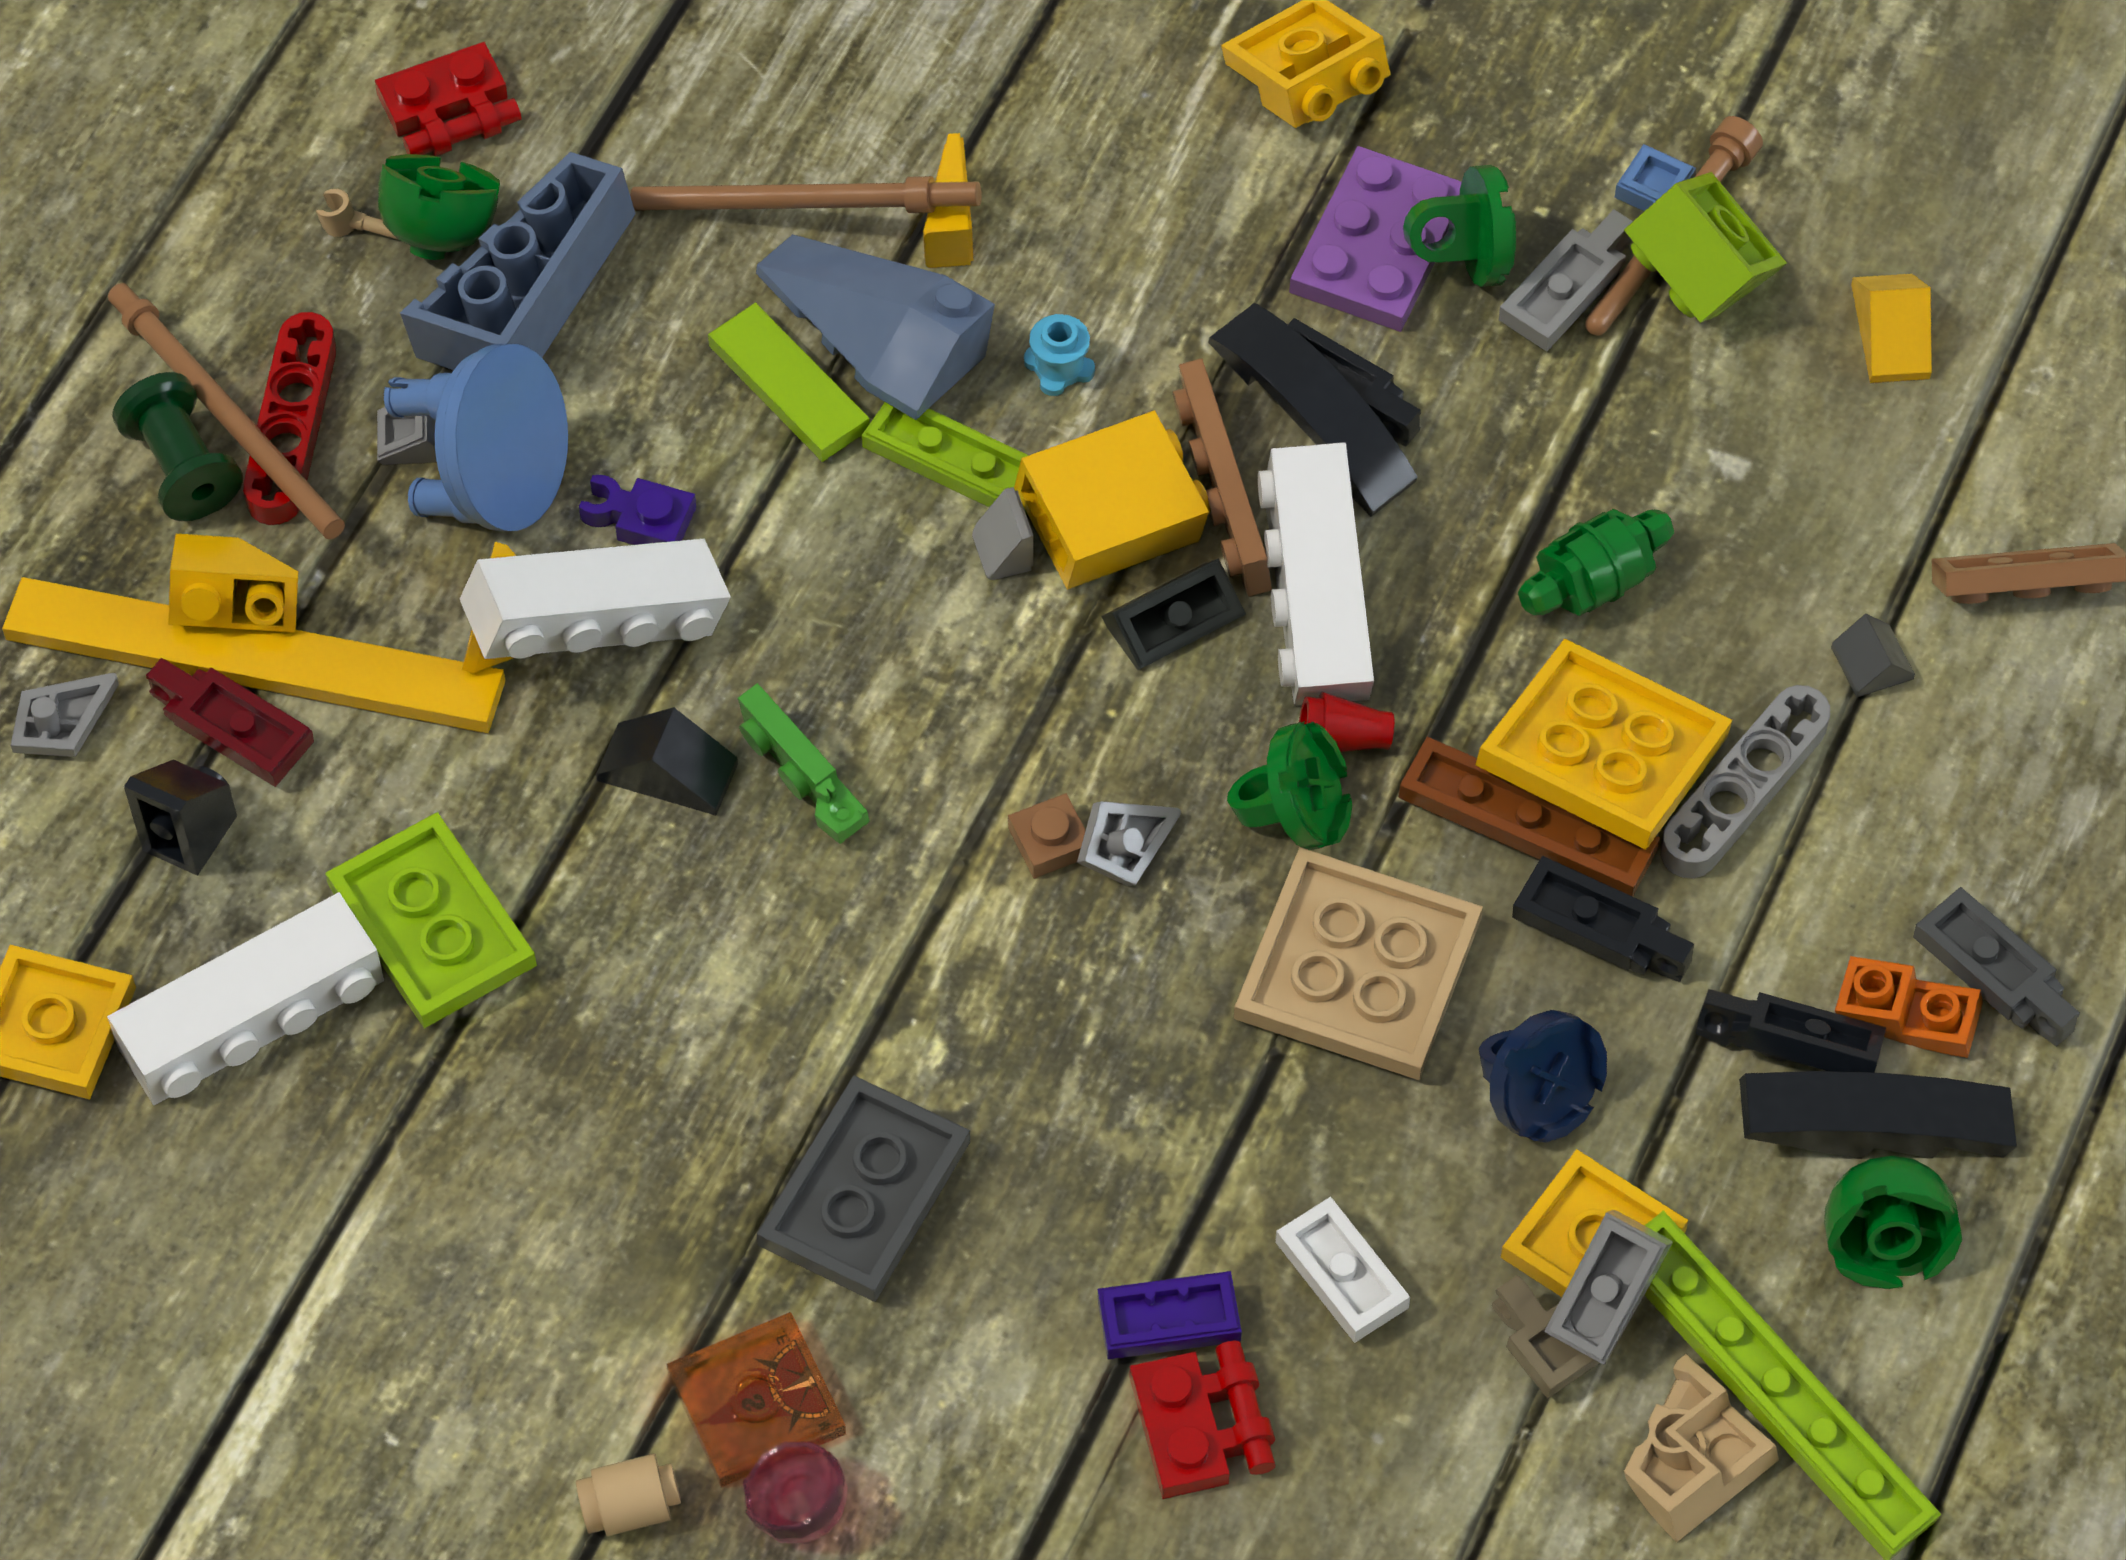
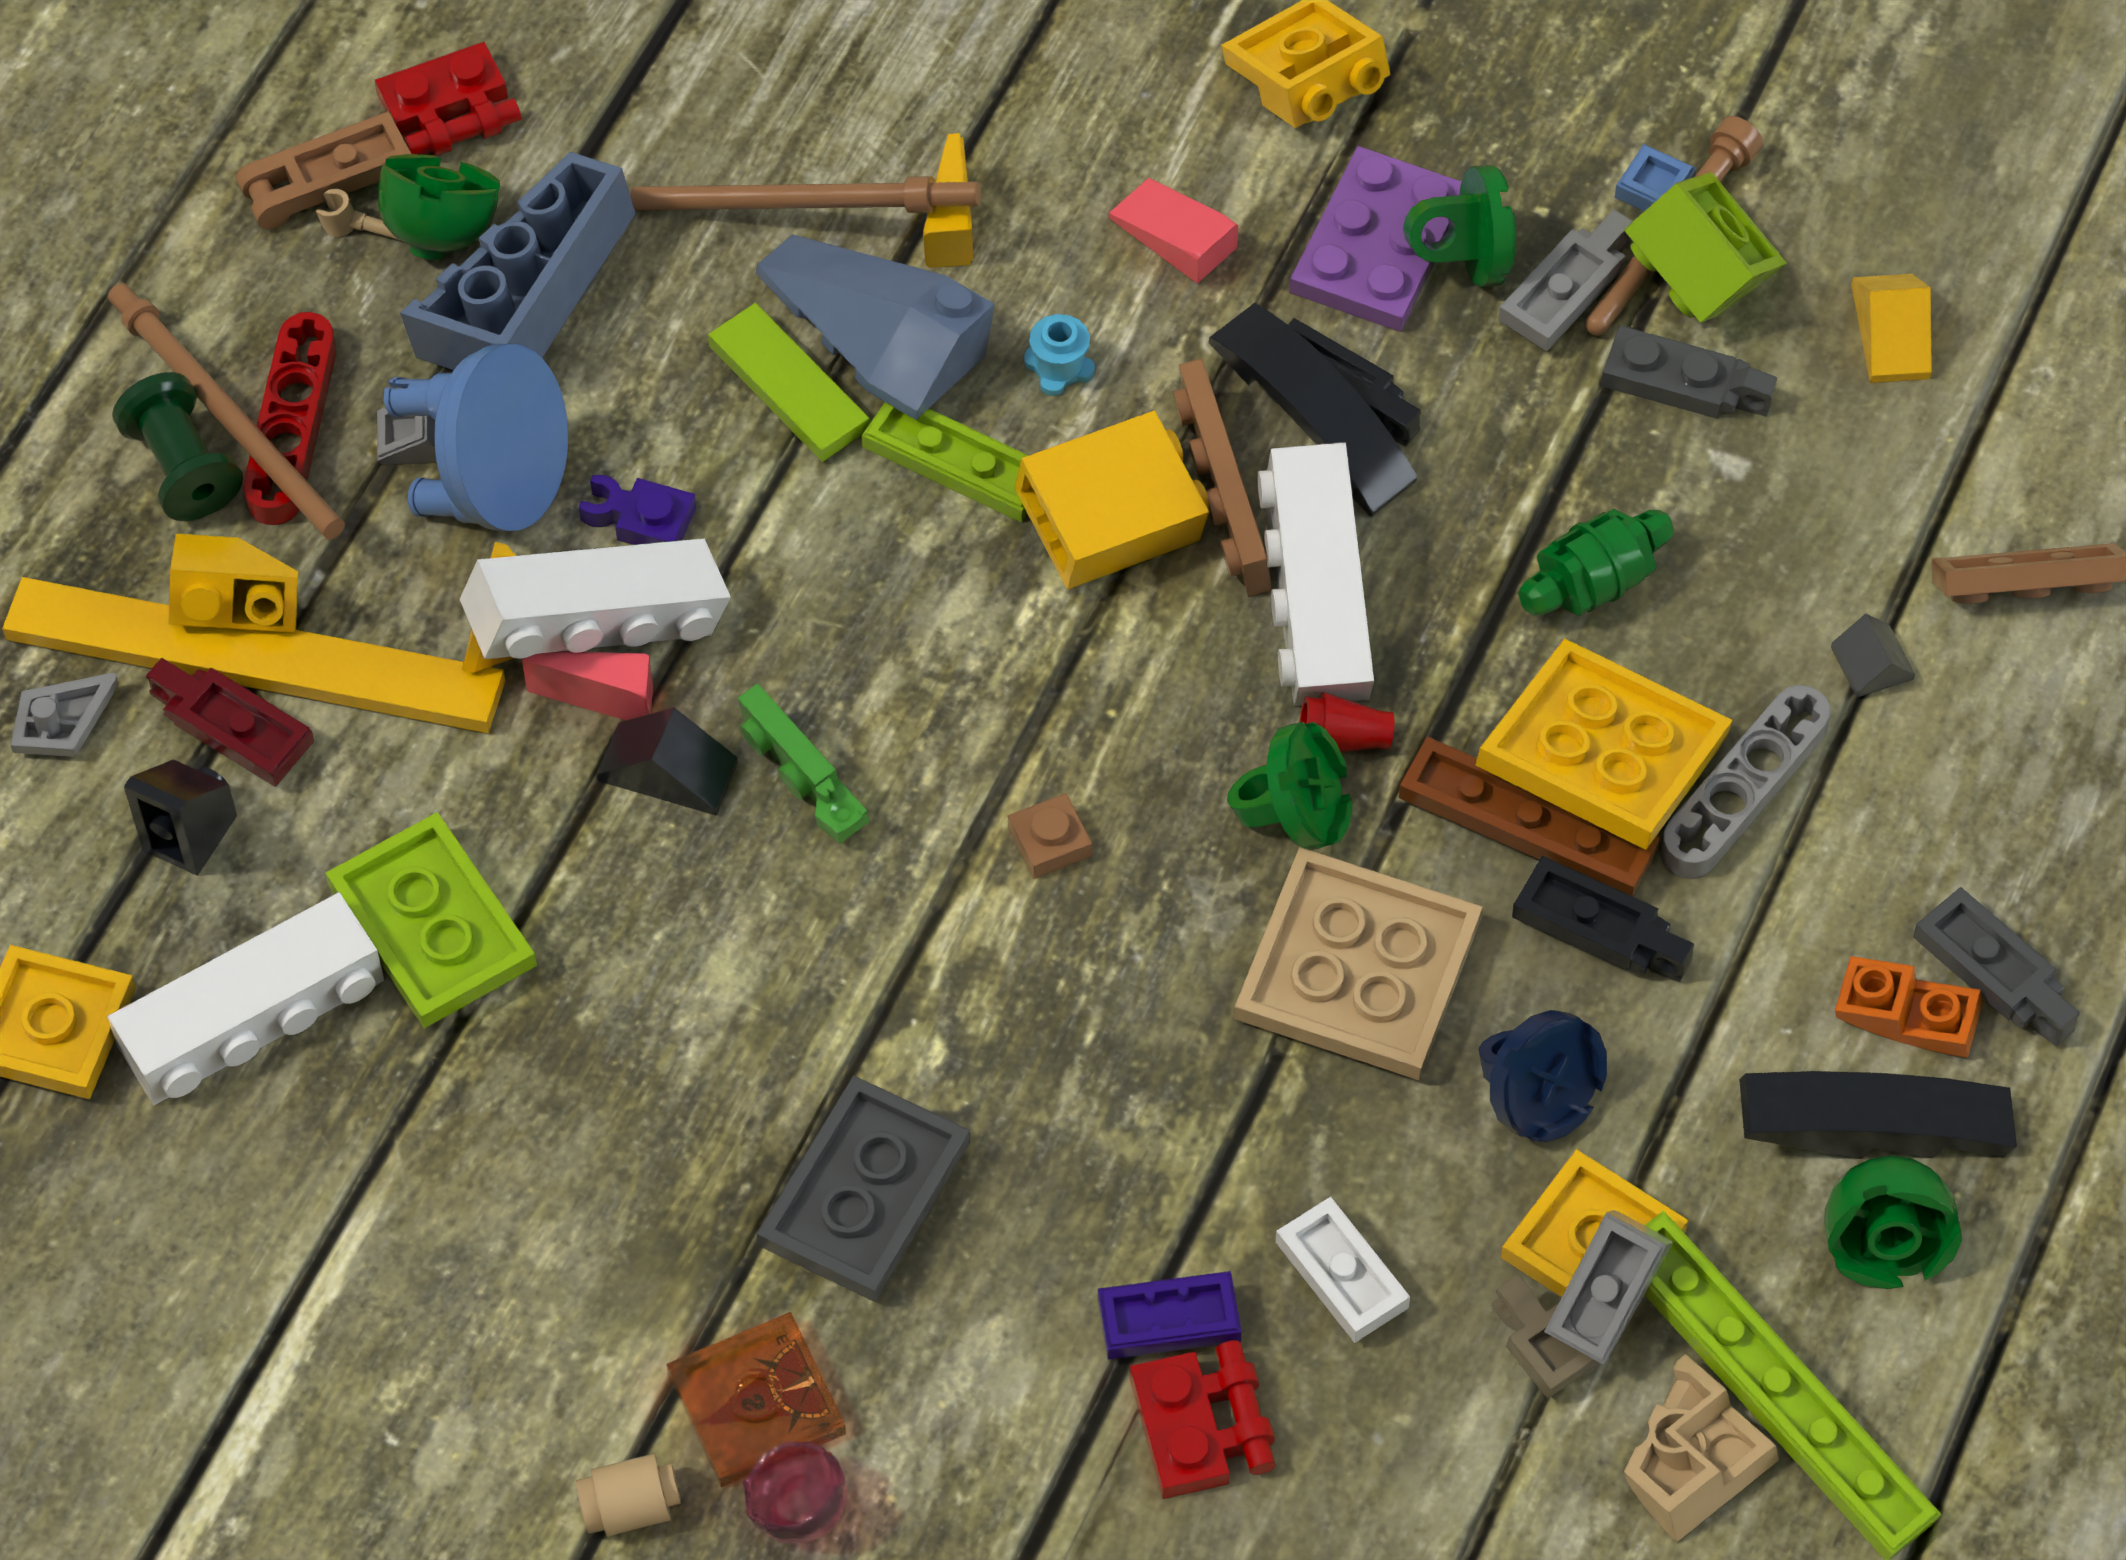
light grey slope [972,487,1033,580] -> none
light grey piece [1077,801,1181,886] -> none
pearl dark grey slope [1101,558,1246,670] -> none
black hinge [1696,989,1886,1073] -> none
none -> medium nougat plate [236,111,411,229]
none -> coral slope [522,651,653,721]
none -> coral slope [1109,178,1238,284]
none -> dark grey hinge [1601,325,1777,419]

